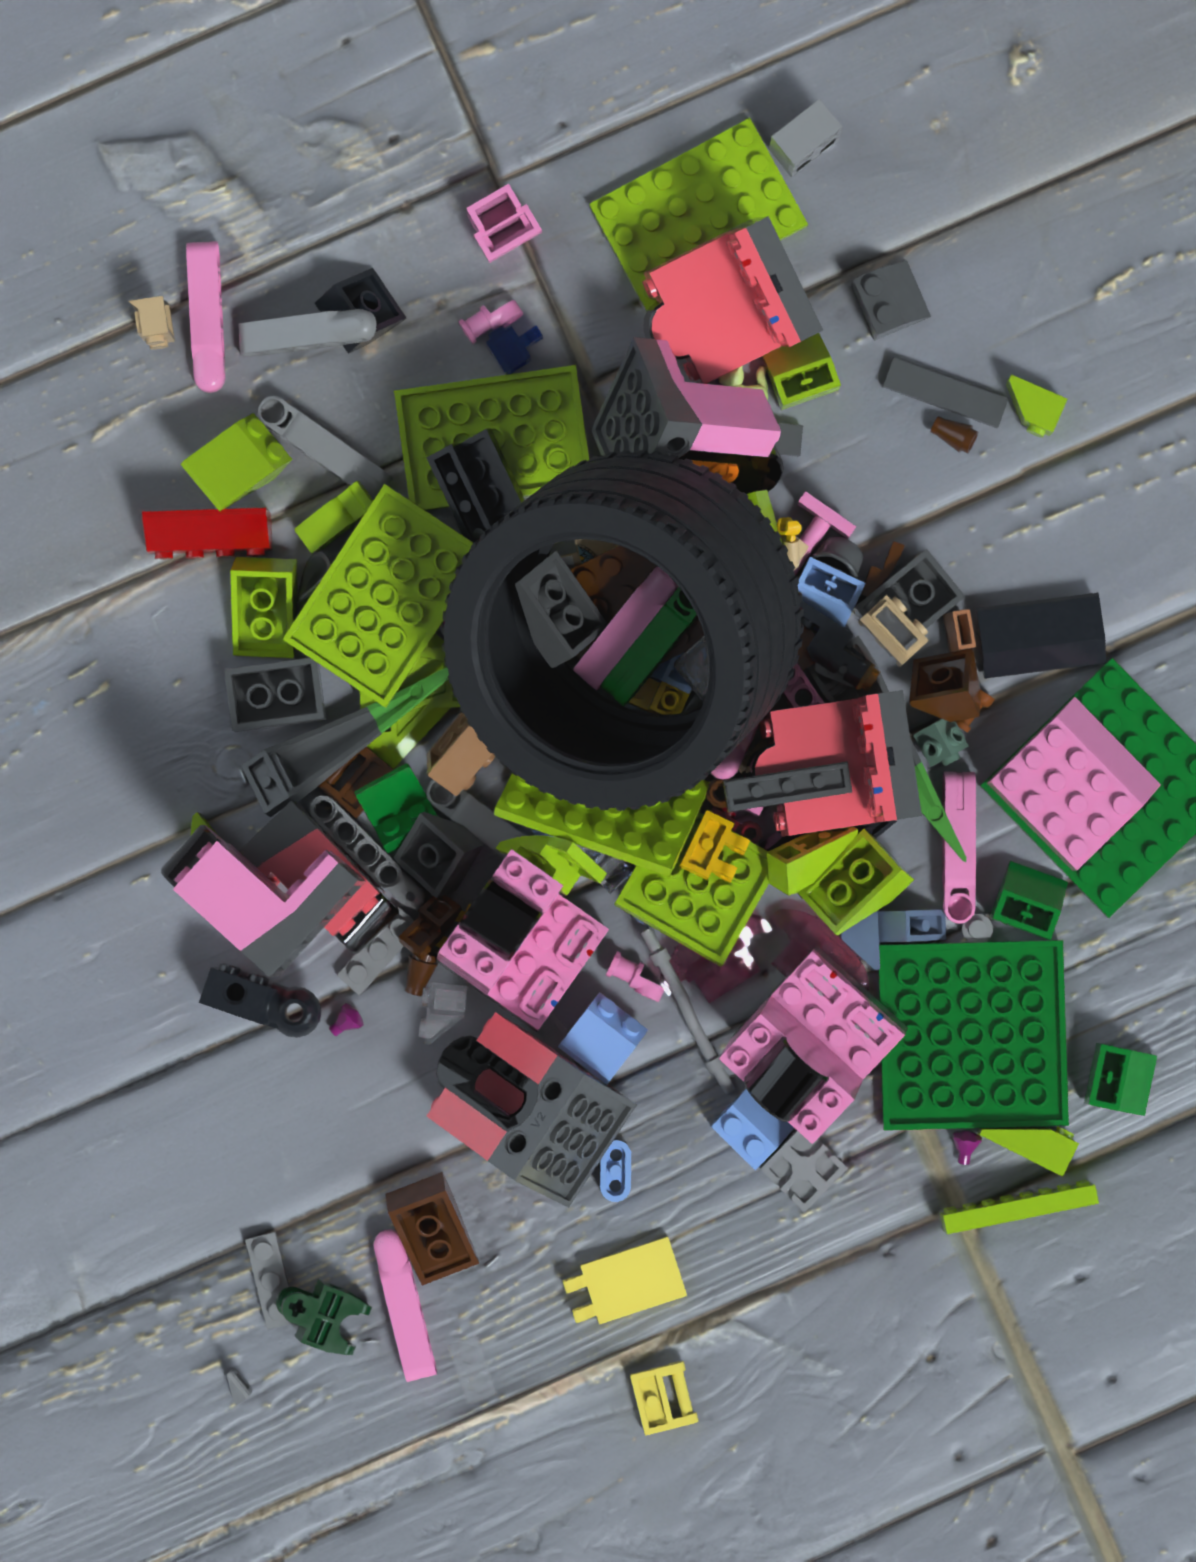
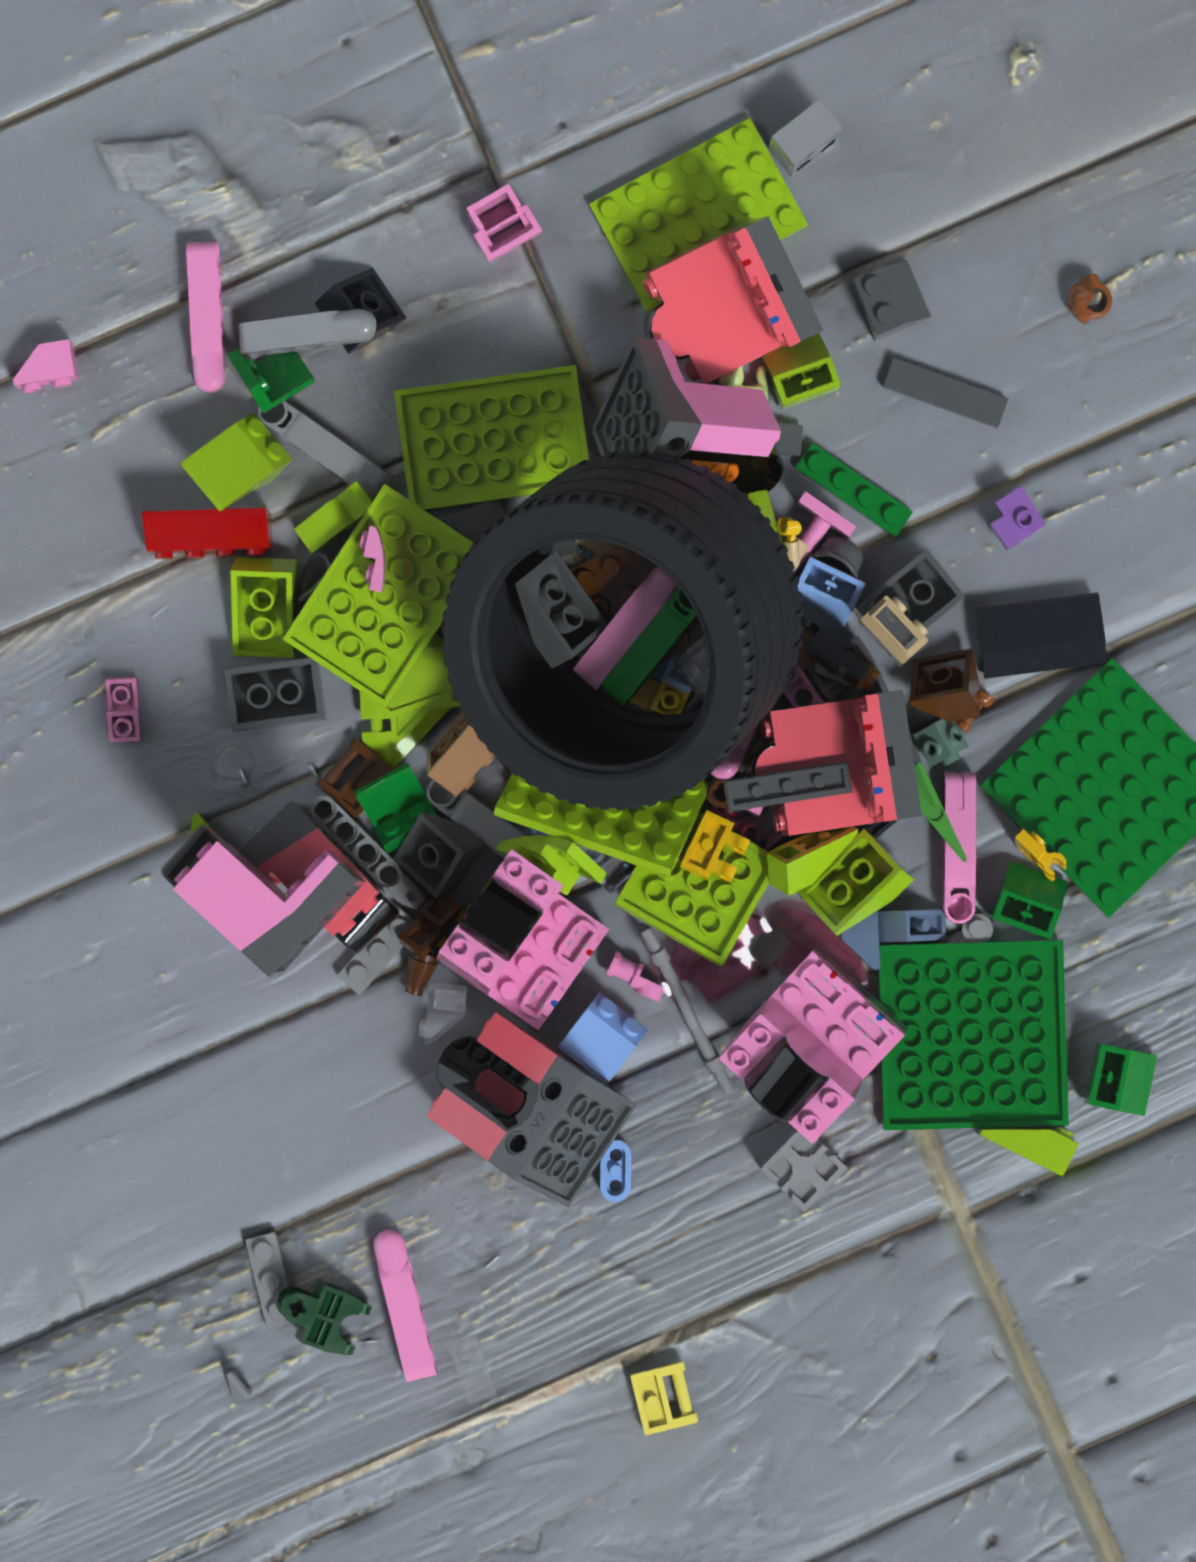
tan window [129,296,175,350] -> none
black brick [199,963,322,1038] -> none
dark grey plate [241,667,449,817] -> none
magenta rock [329,1003,364,1036] -> none
reddish brown slope [385,1172,479,1286] -> none
black slope [426,428,525,543] -> none
bright pink connector [458,300,523,344] -> none
clear blue brick [486,325,543,375] -> none
light yellow tile [562,1236,687,1325] -> none
light blue slope [710,1081,794,1170] -> none
reddish brown slope [859,541,905,599] -> none
reddish brown cone [930,416,979,454] -> none
lime piece [940,1179,1099,1234] -> none
nougat piece [943,609,976,652] -> none
magenta rock [953,1131,982,1165] -> none
bright pink slope [986,697,1161,871] -> none
lime slope [1006,374,1068,438] -> none
none -> bright pink slope [13,339,79,393]
none -> bright pink slope [105,676,140,743]
none -> green bracket [227,348,315,413]
none -> bright pink slope [360,526,386,592]
none -> green plate [795,443,913,538]
none -> medium lavender brick [990,486,1046,551]
none -> yellow plate [1015,829,1067,882]
none -> dark orange piece [1067,274,1112,324]

